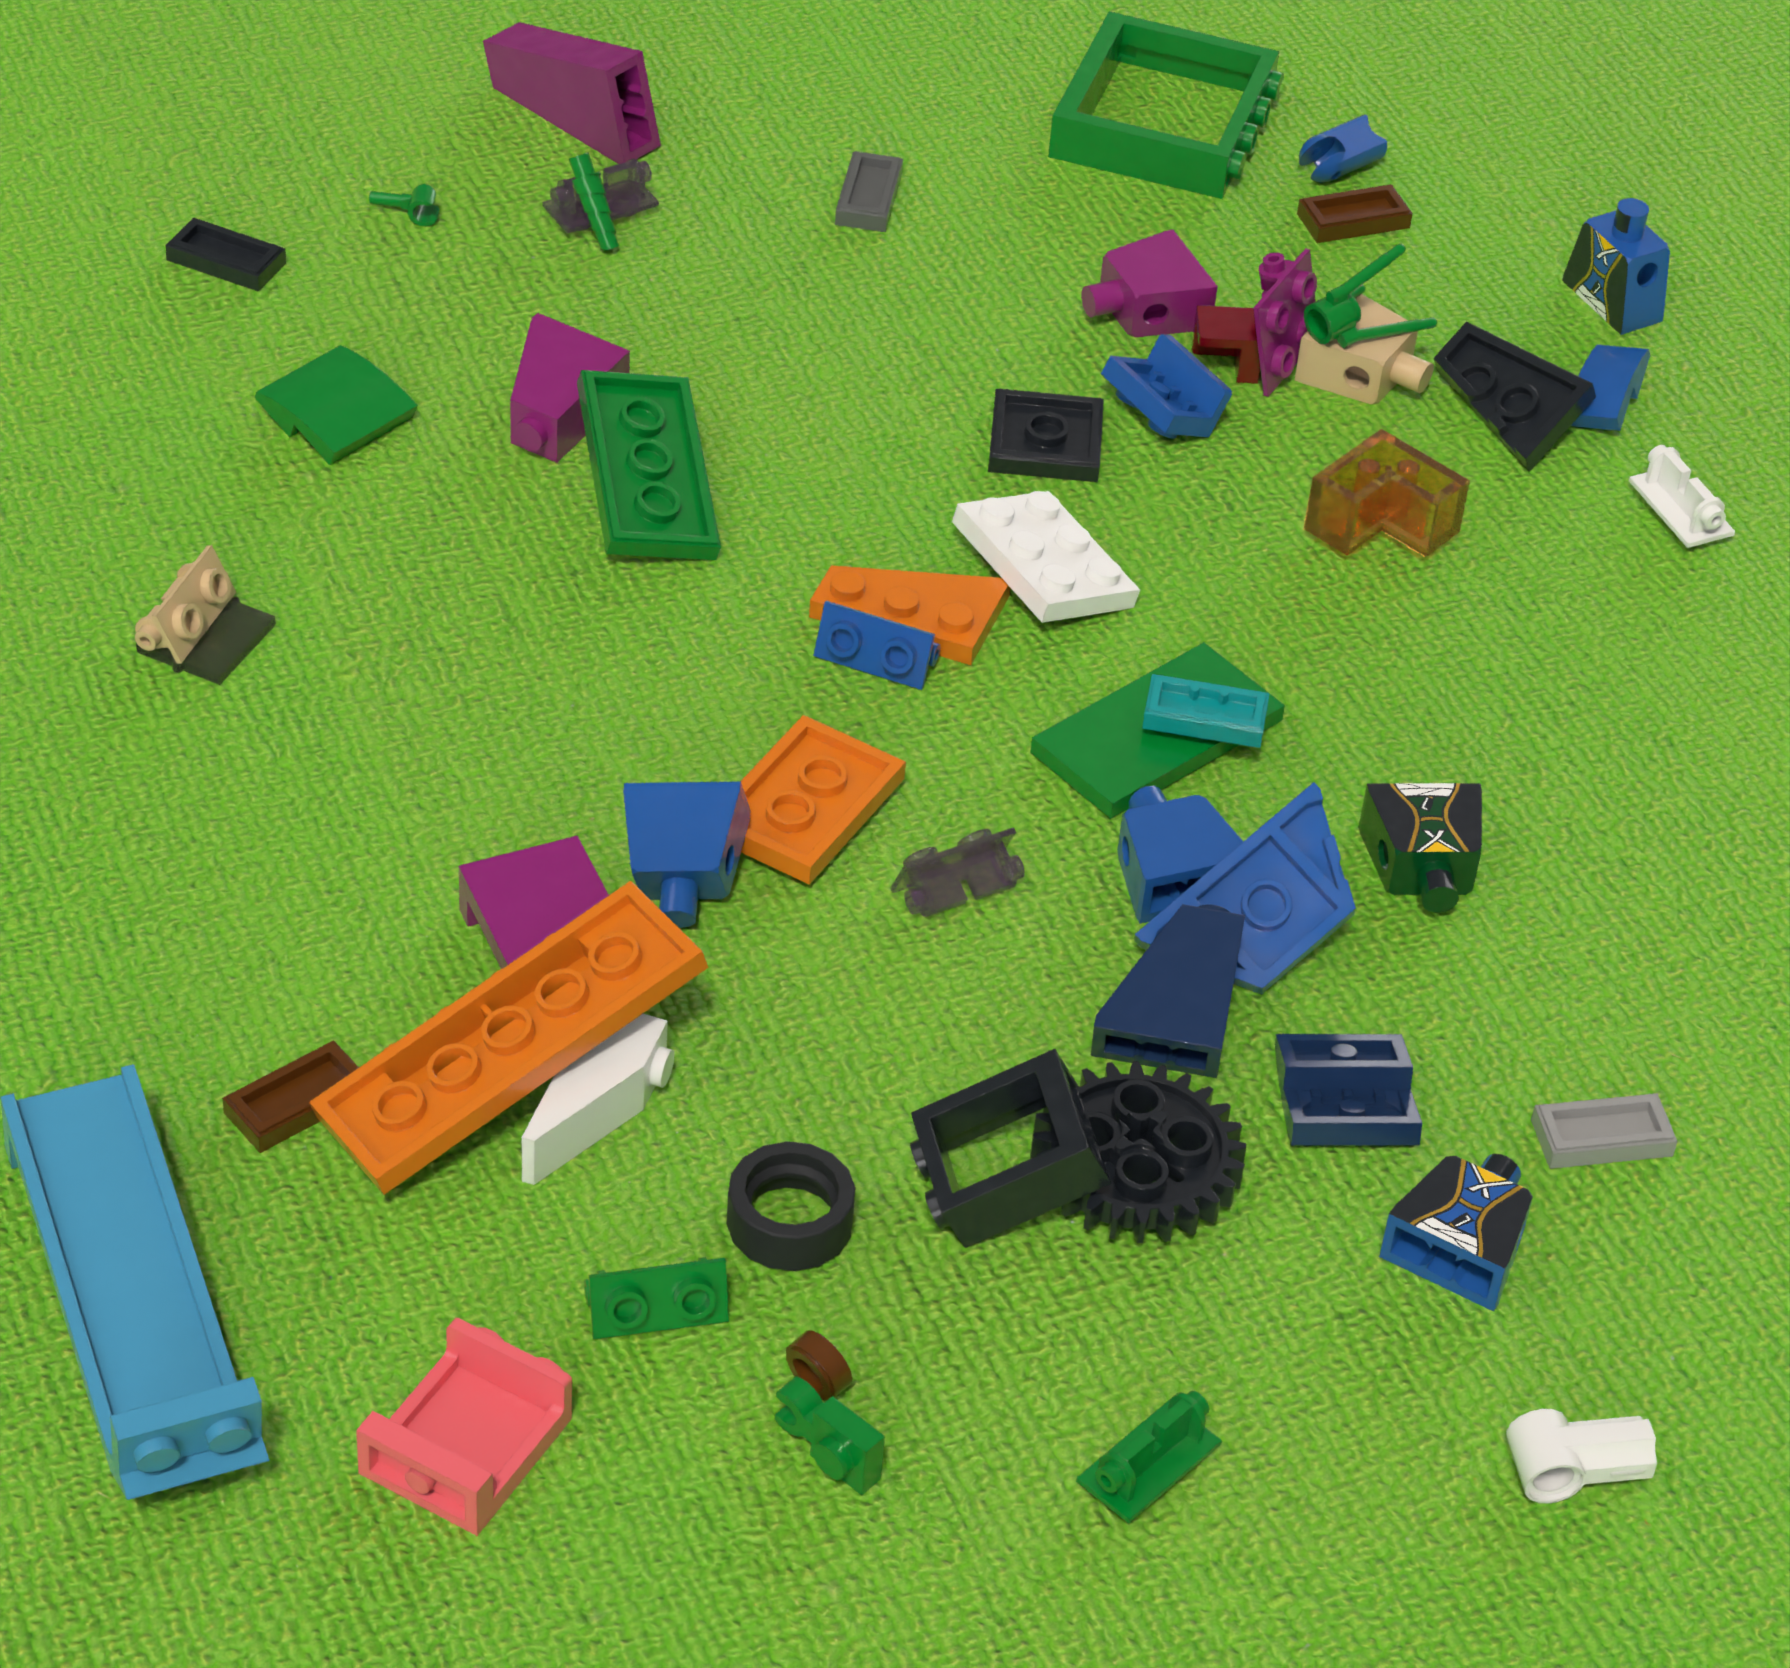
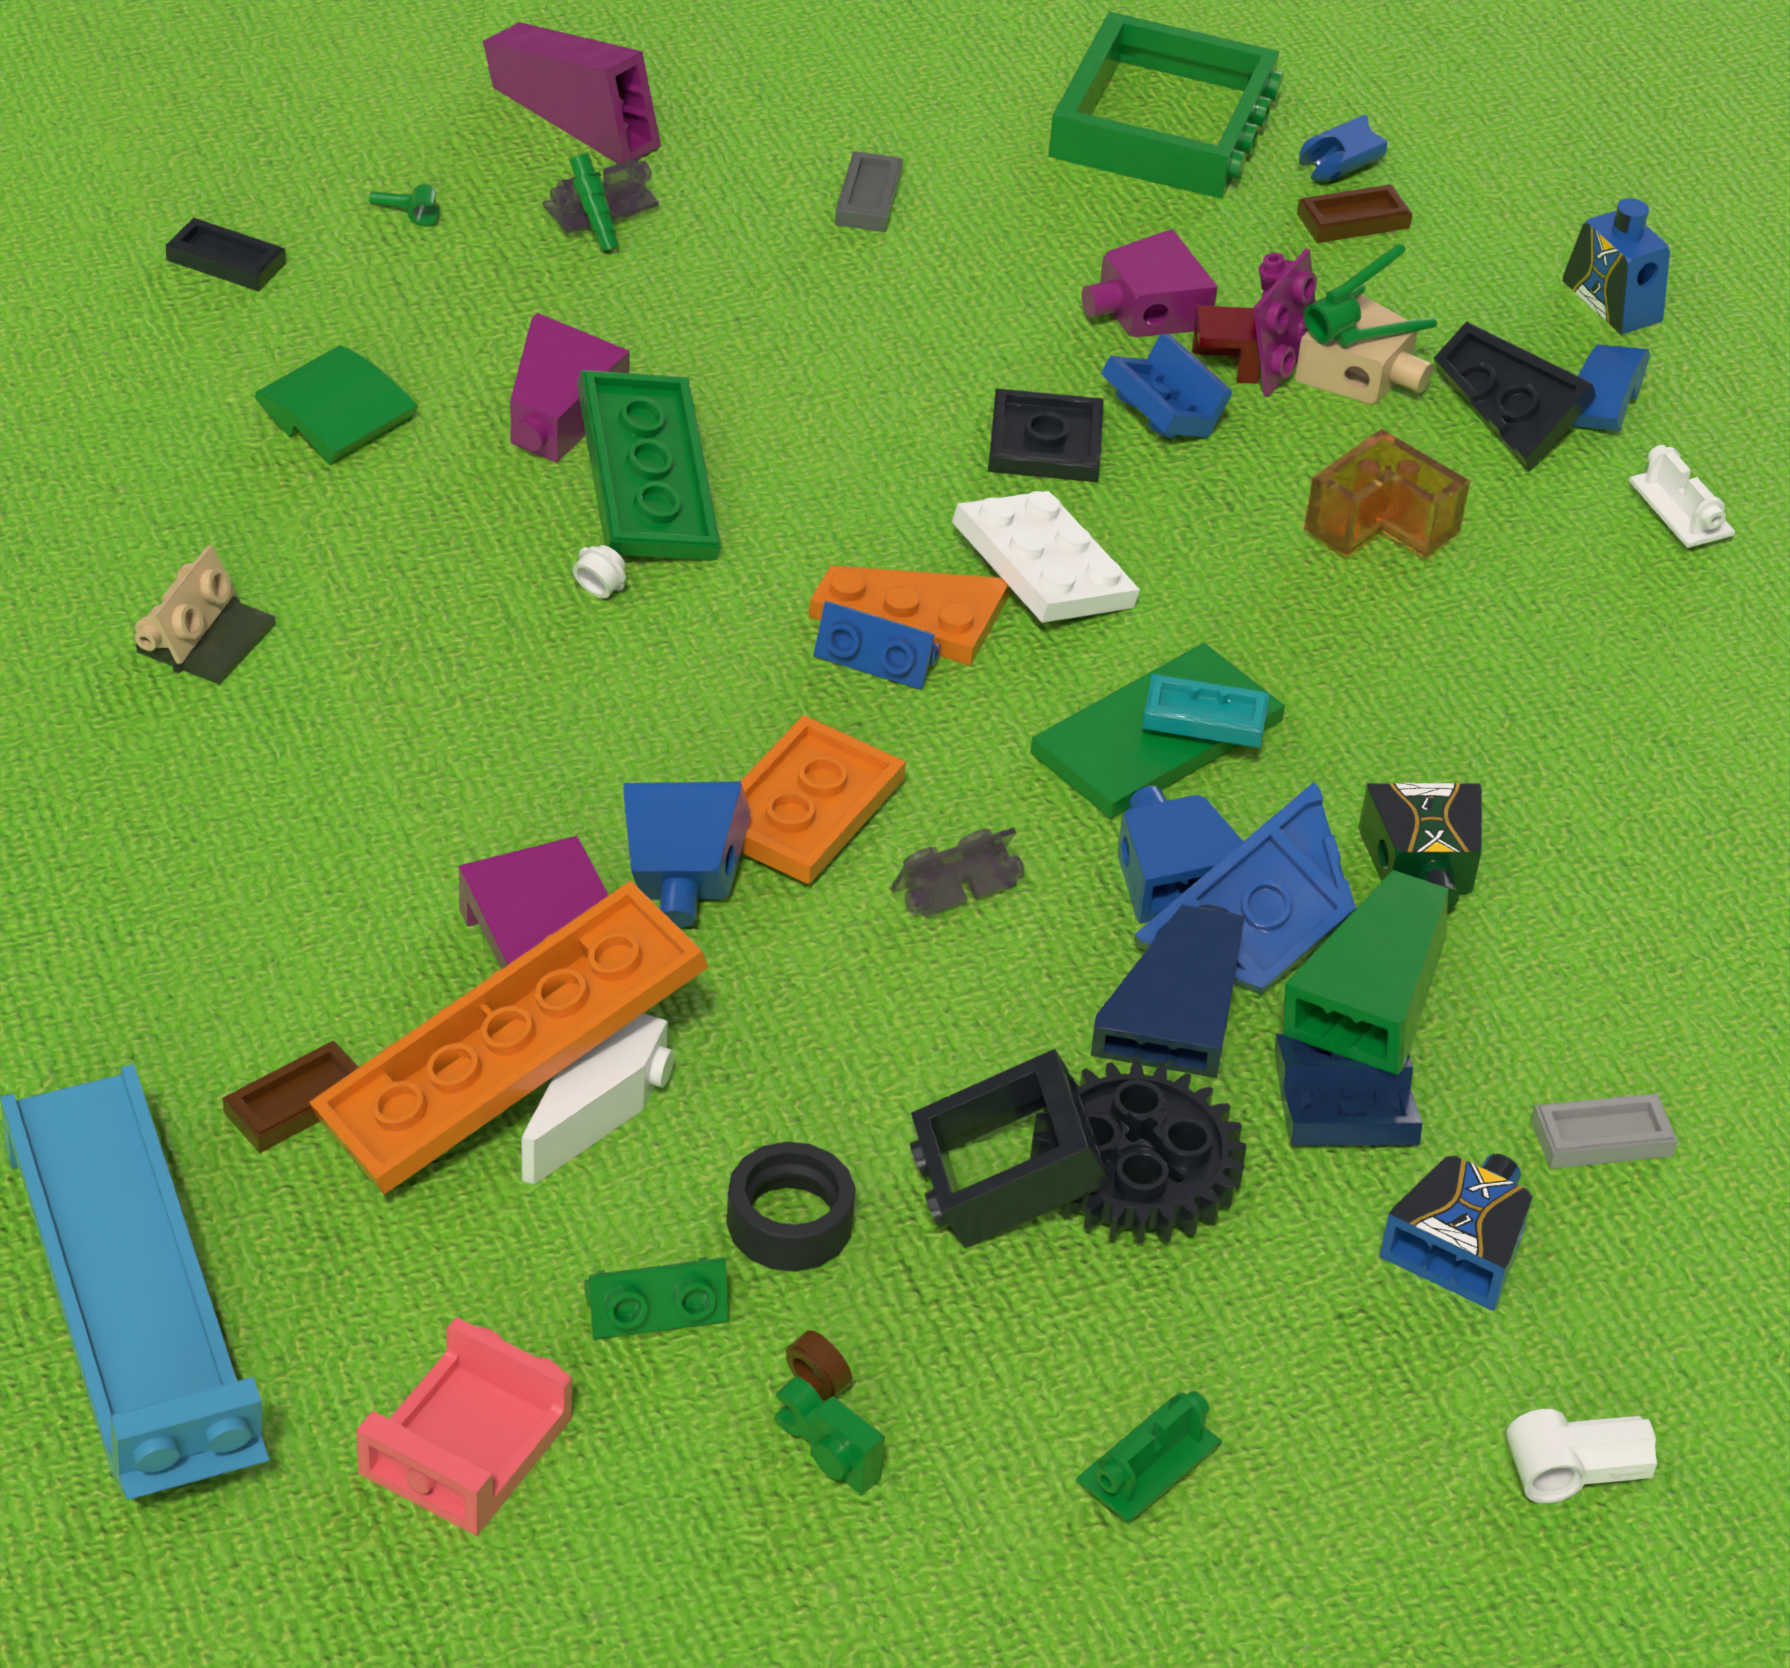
none -> white plate [572,545,626,598]
none -> green slope [1283,870,1449,1075]

